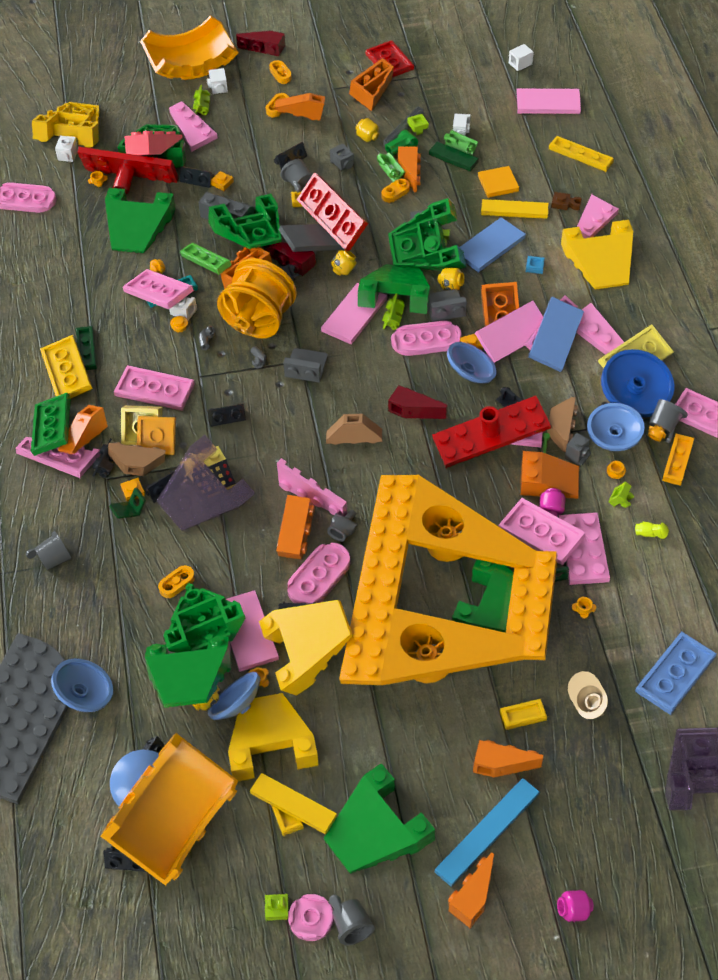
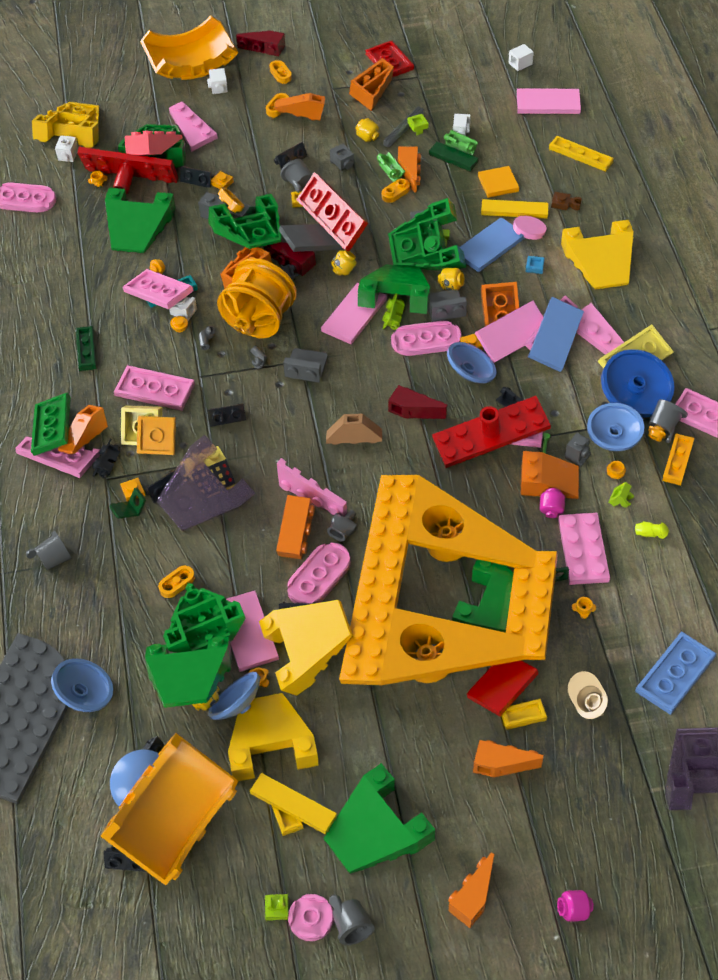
yellow tile [40,335,93,398] -> none
medium nougat slope [108,442,166,476] -> none
bright green tile [180,242,232,275] -> none
lime hinge [193,85,210,115] -> none
green piece [385,130,418,156] -> none
dark azure tile [435,778,539,887] -> none
bright pink plate [498,498,586,565] -> none
medium nougat slope [547,397,578,452] -> none
bright pink wing [577,194,619,238] -> none
none -> light orange plate [218,187,245,213]
none -> red tile [466,660,539,717]
none -> bright pink tile [513,216,547,240]

